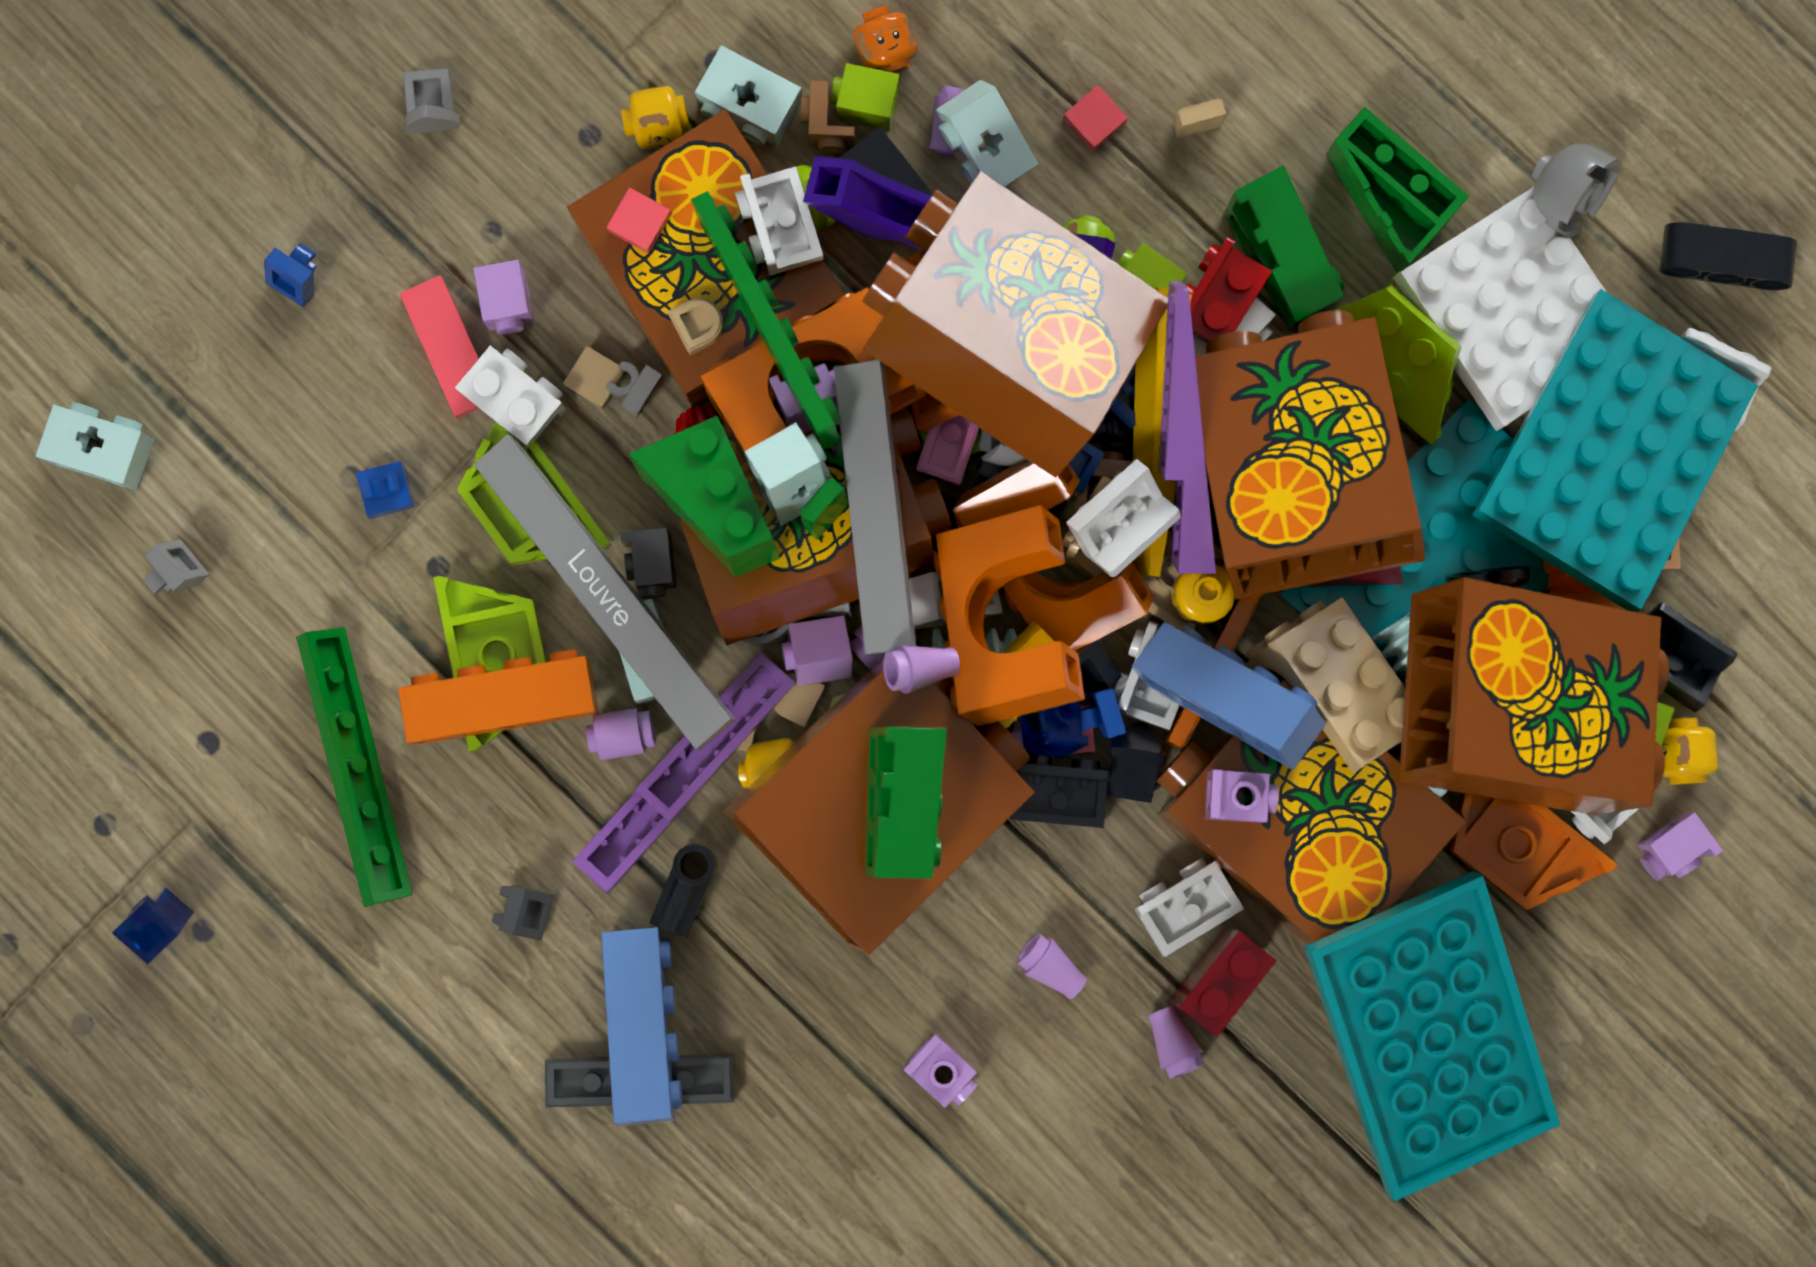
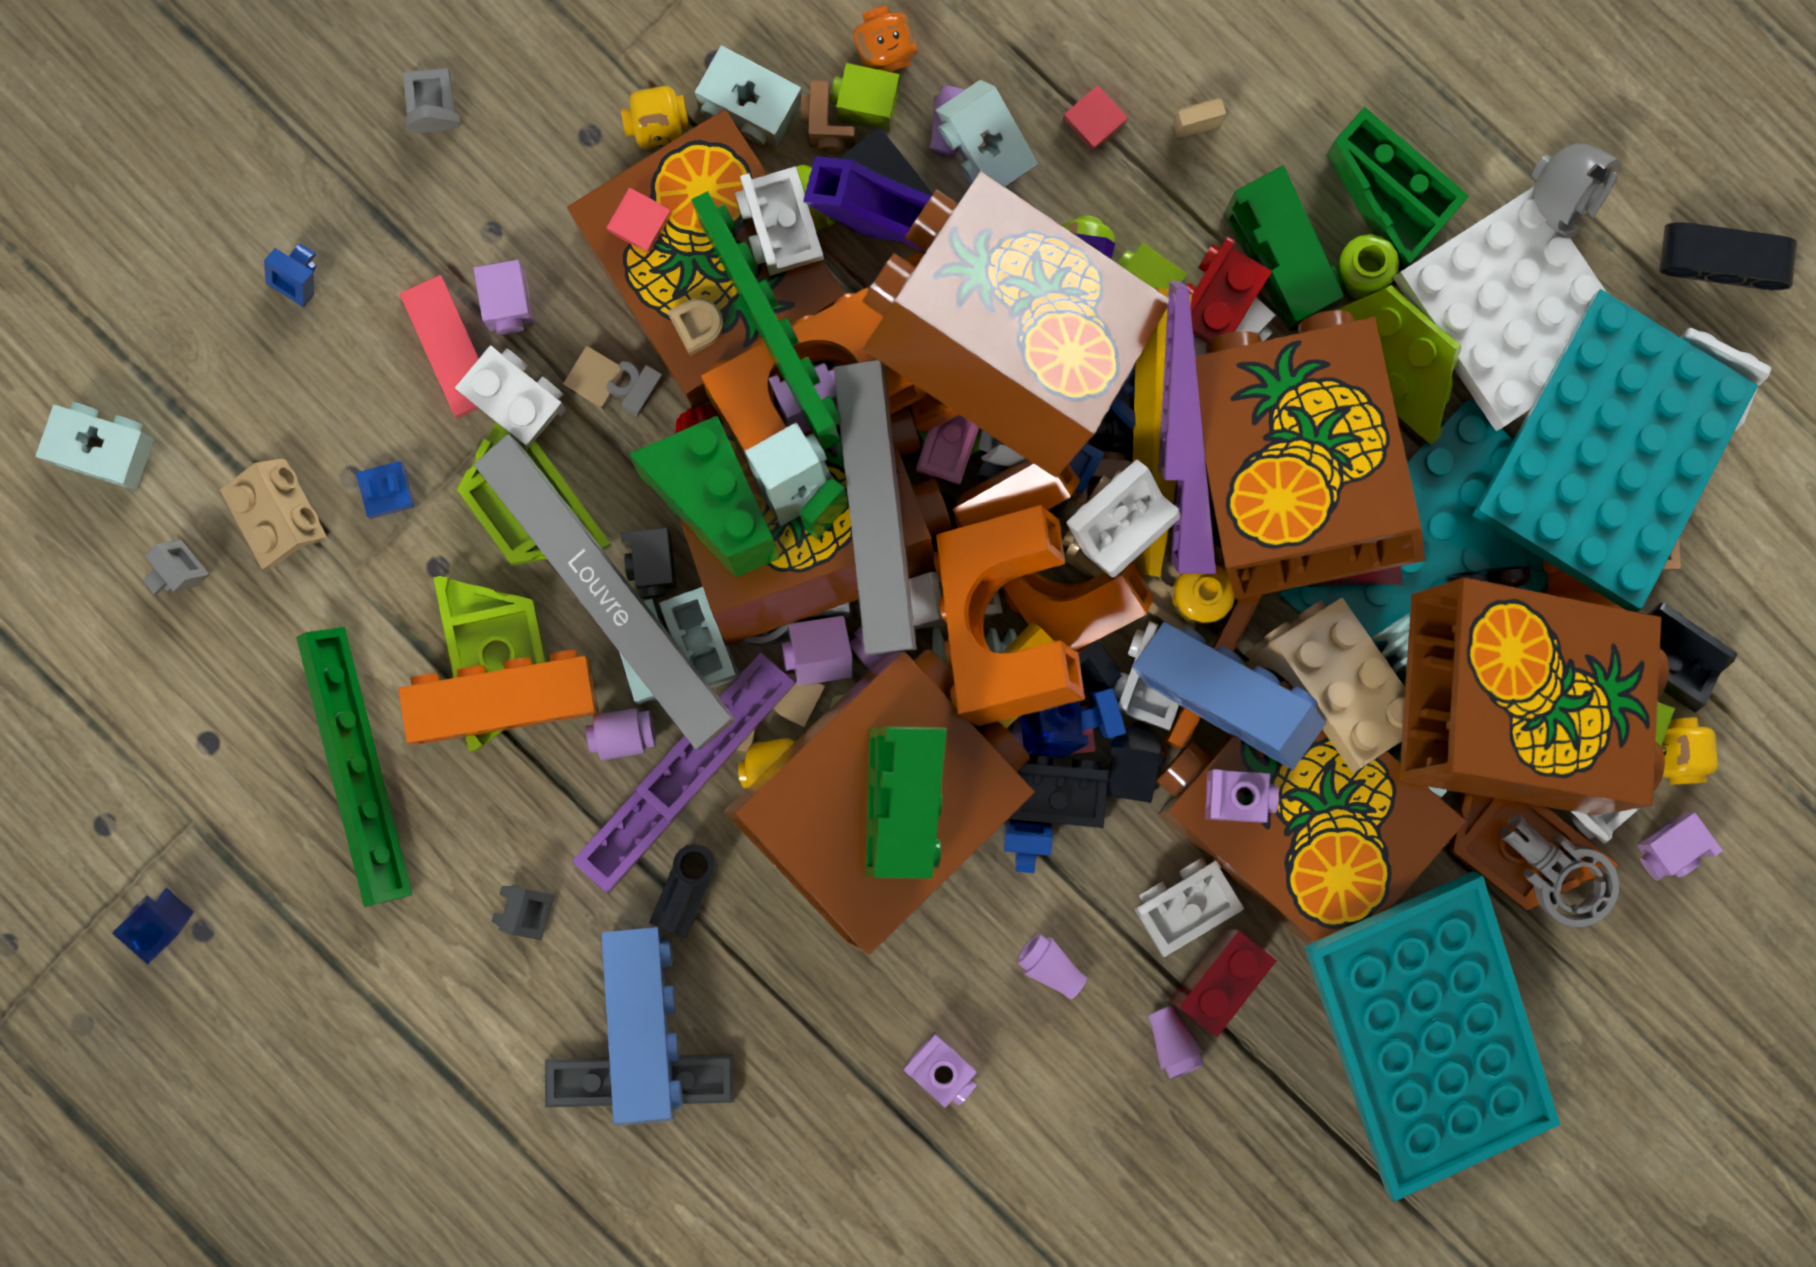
lavender cone [883,645,960,694] -> none
none -> tan bracket [220,458,326,570]
none -> light aqua brick [659,587,739,688]
none -> blue tile [1004,819,1053,873]
none -> lime head [1336,234,1400,299]
none -> light grey pin [1499,814,1619,927]

